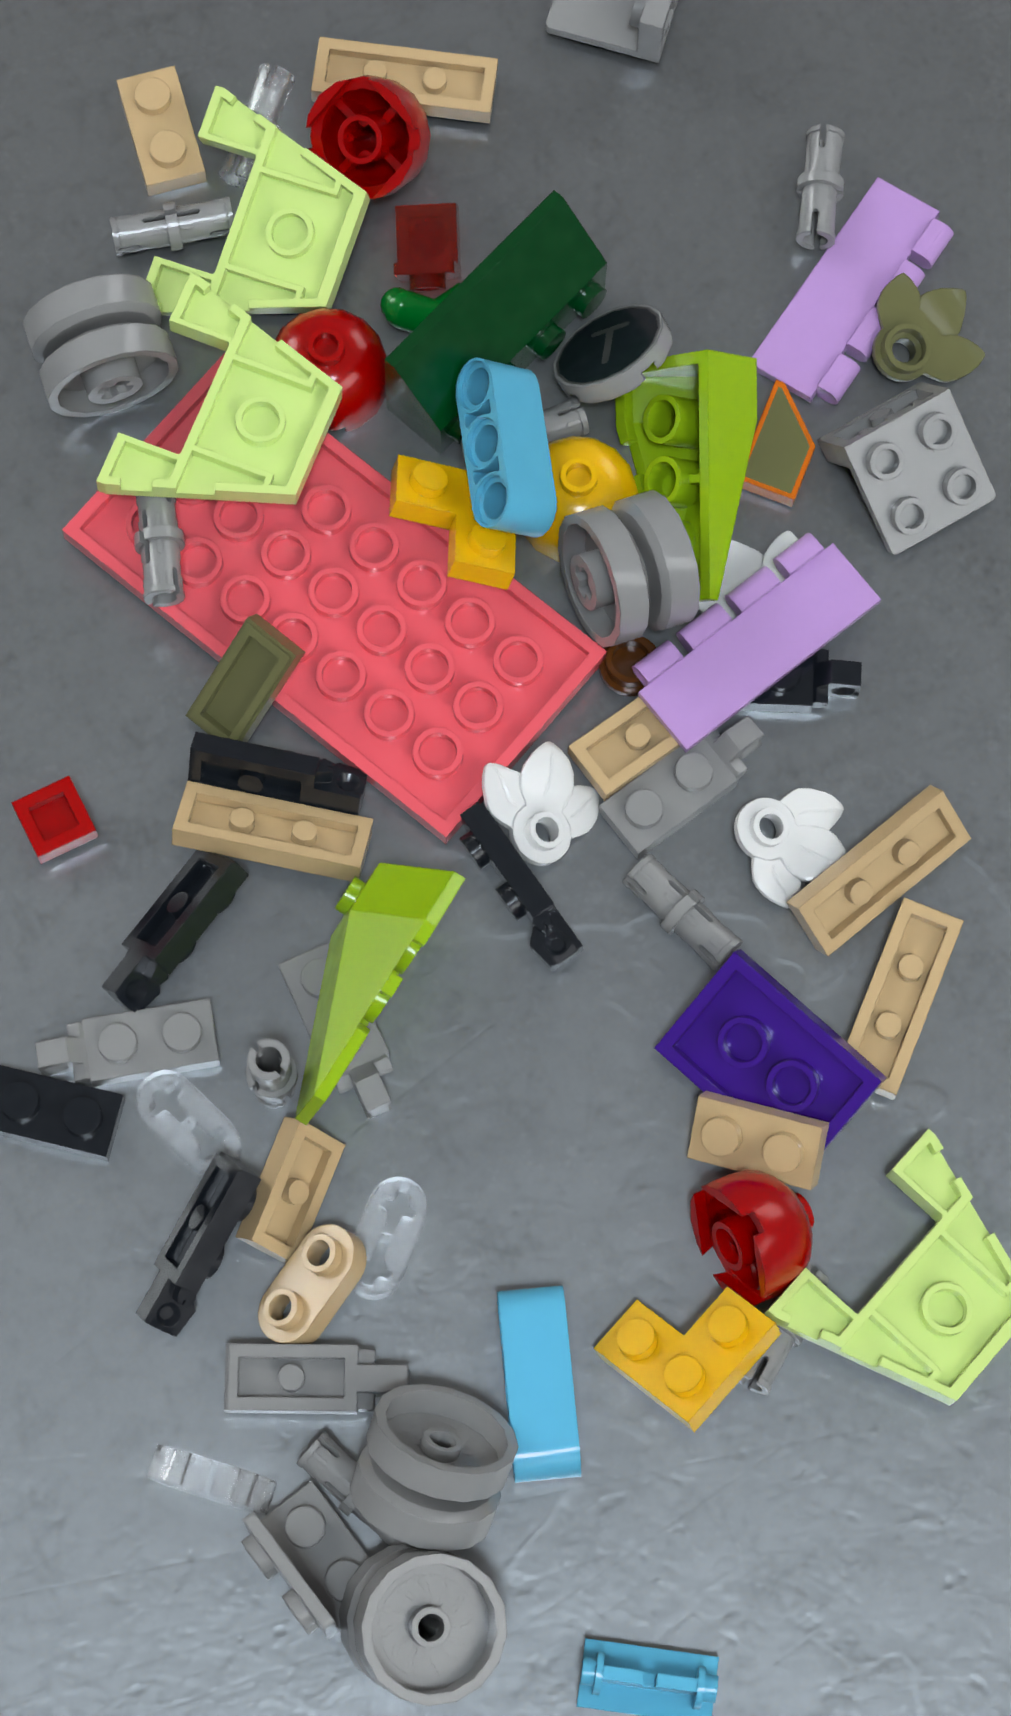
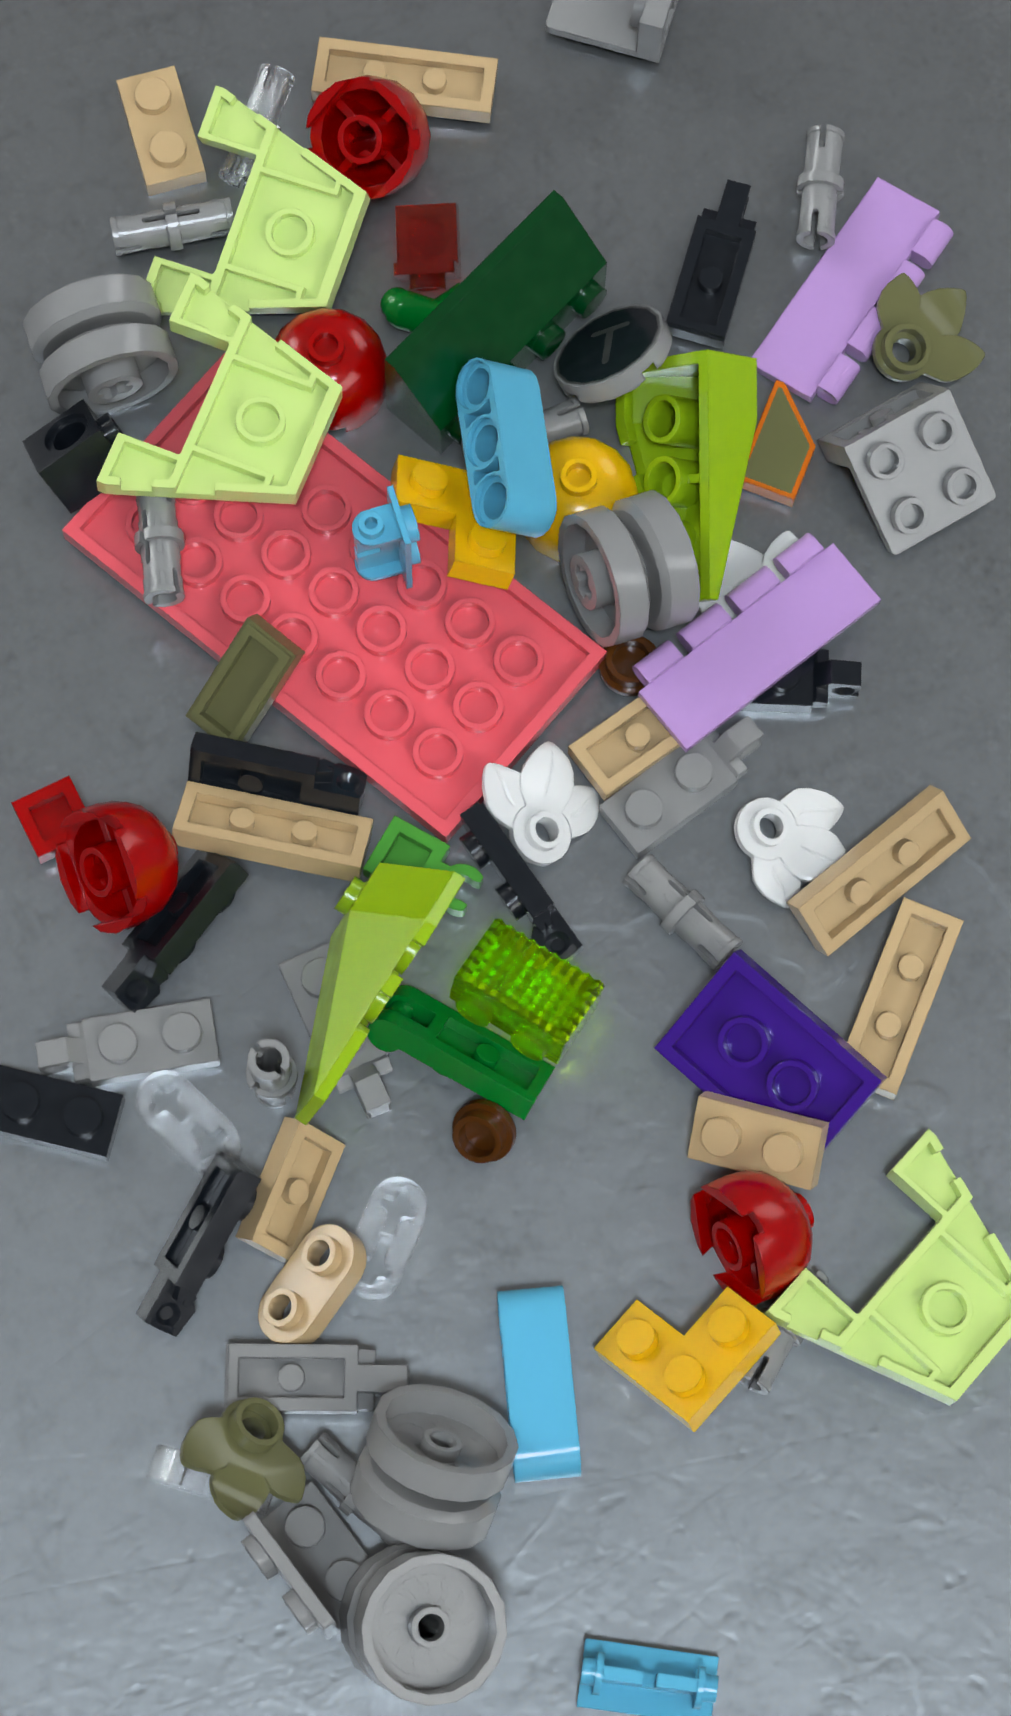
none -> black brick [22,399,124,514]
none -> red cylinder [55,801,179,934]
none -> olive plate [180,1397,306,1521]
none -> medium azure hinge [352,485,421,589]
none -> bright green plate [363,815,483,917]
none -> green plate [368,985,555,1120]
none -> clear neon green brick [449,918,605,1065]
none -> reddish brown plate [452,1099,516,1163]
none -> black hinge [666,179,757,350]

